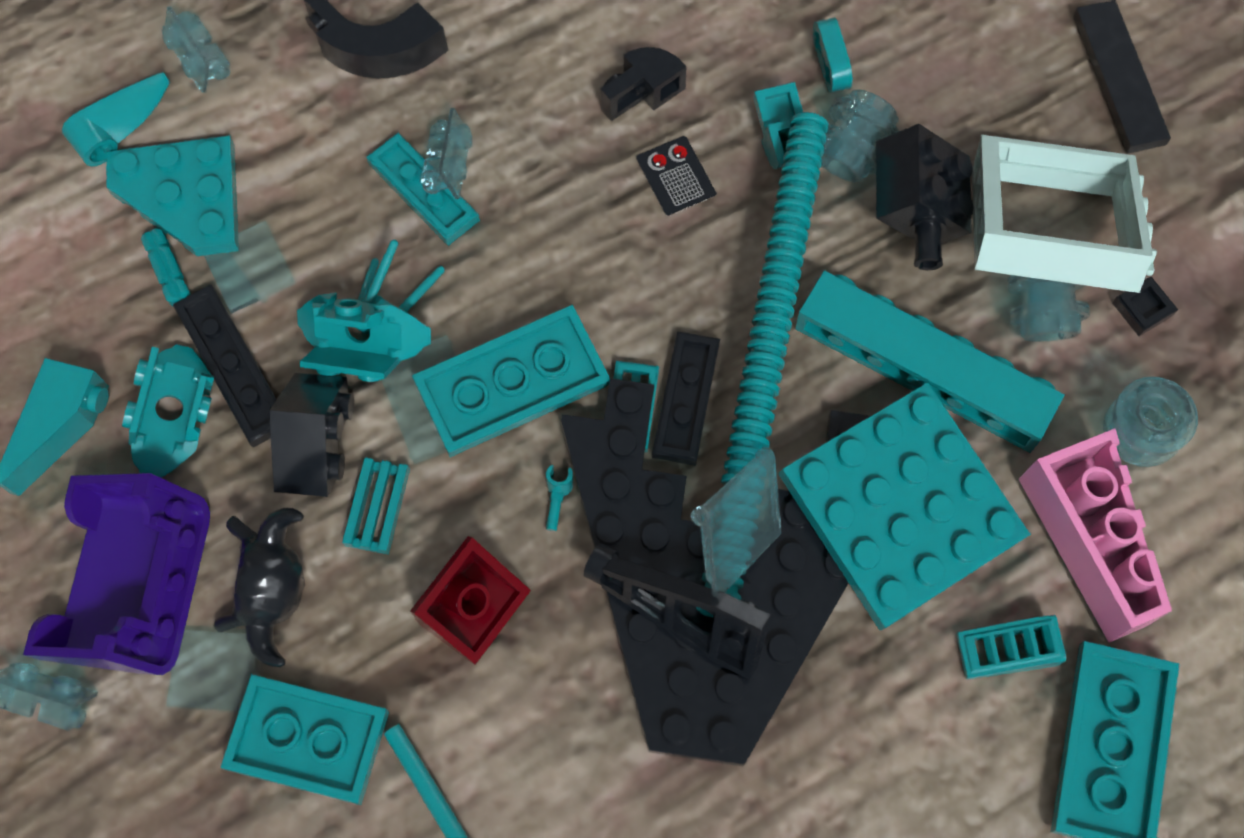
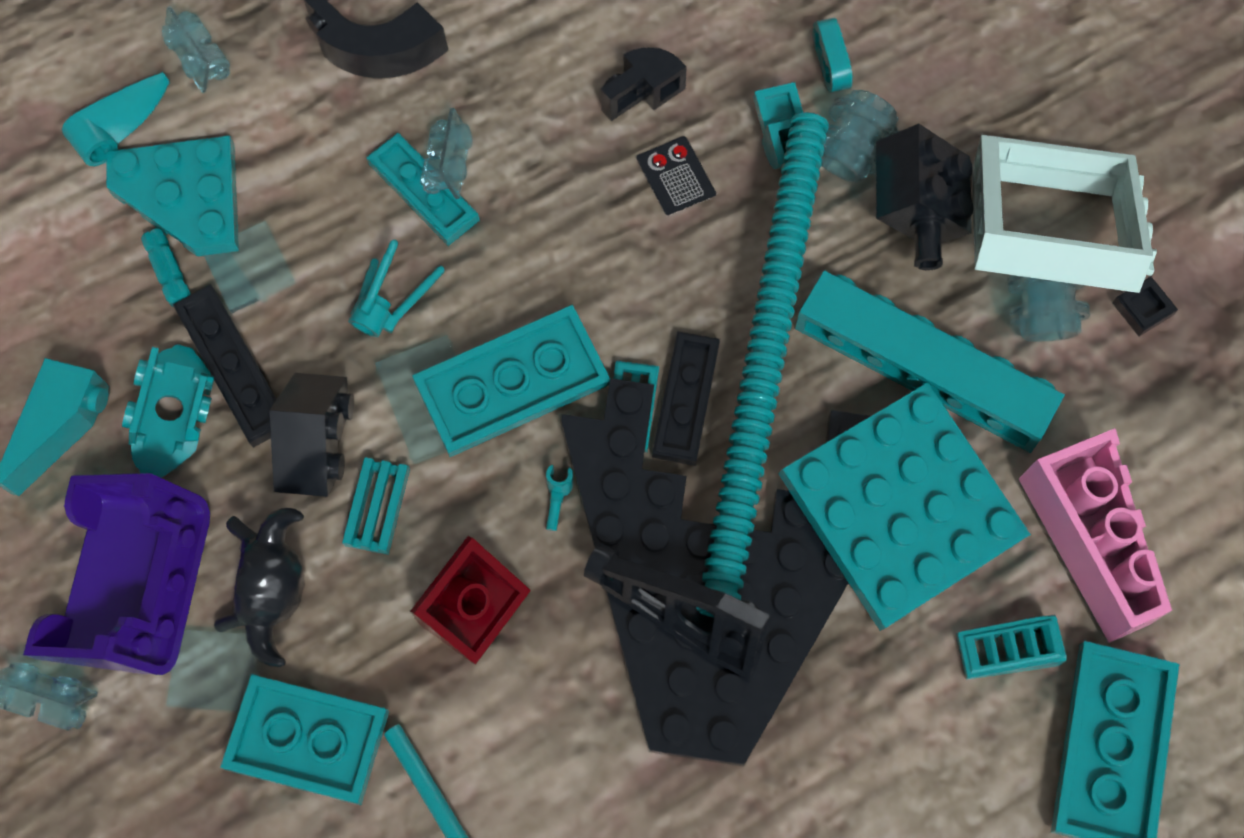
teal piece [297,293,431,382] -> none
clear light blue piece [691,447,782,597] -> none
black tile [1073,0,1171,154] -> none
clear light blue piece [1103,377,1198,467] -> none

